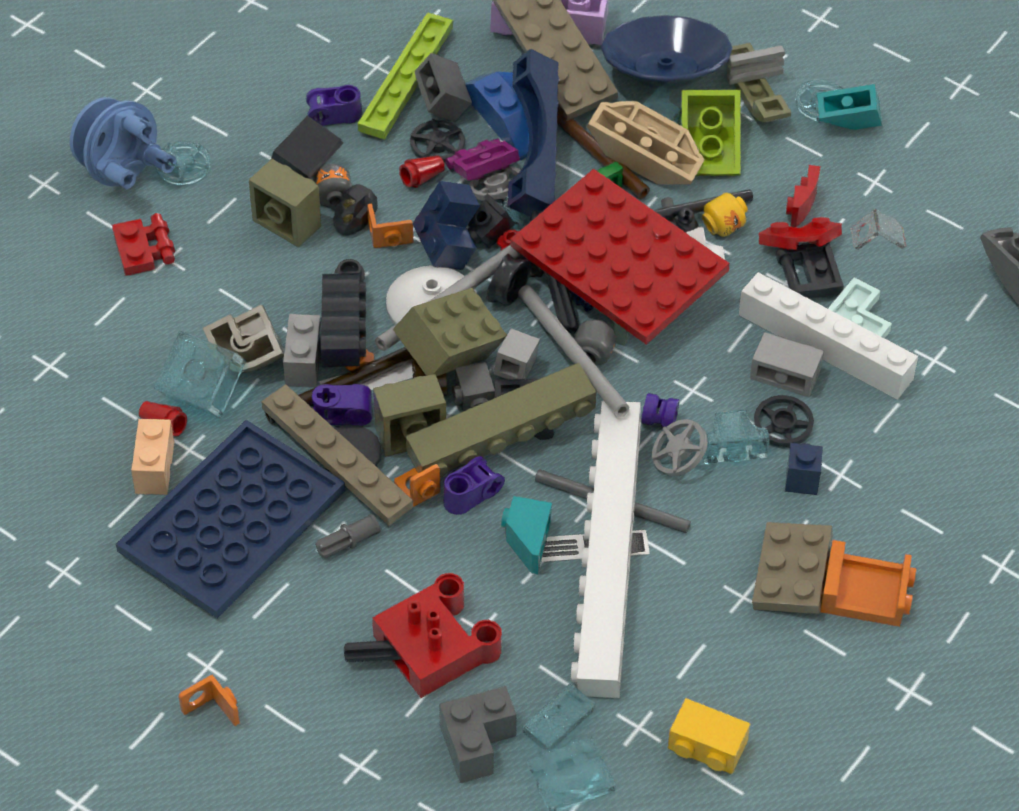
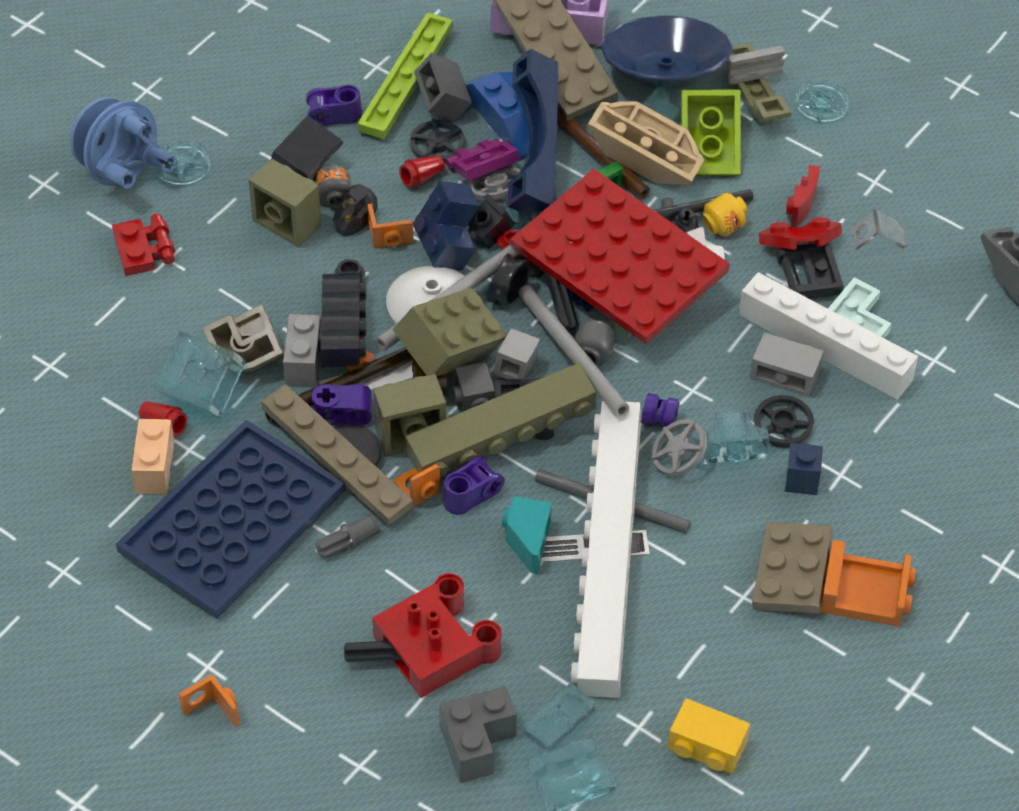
teal slope [817,84,882,130] -> none

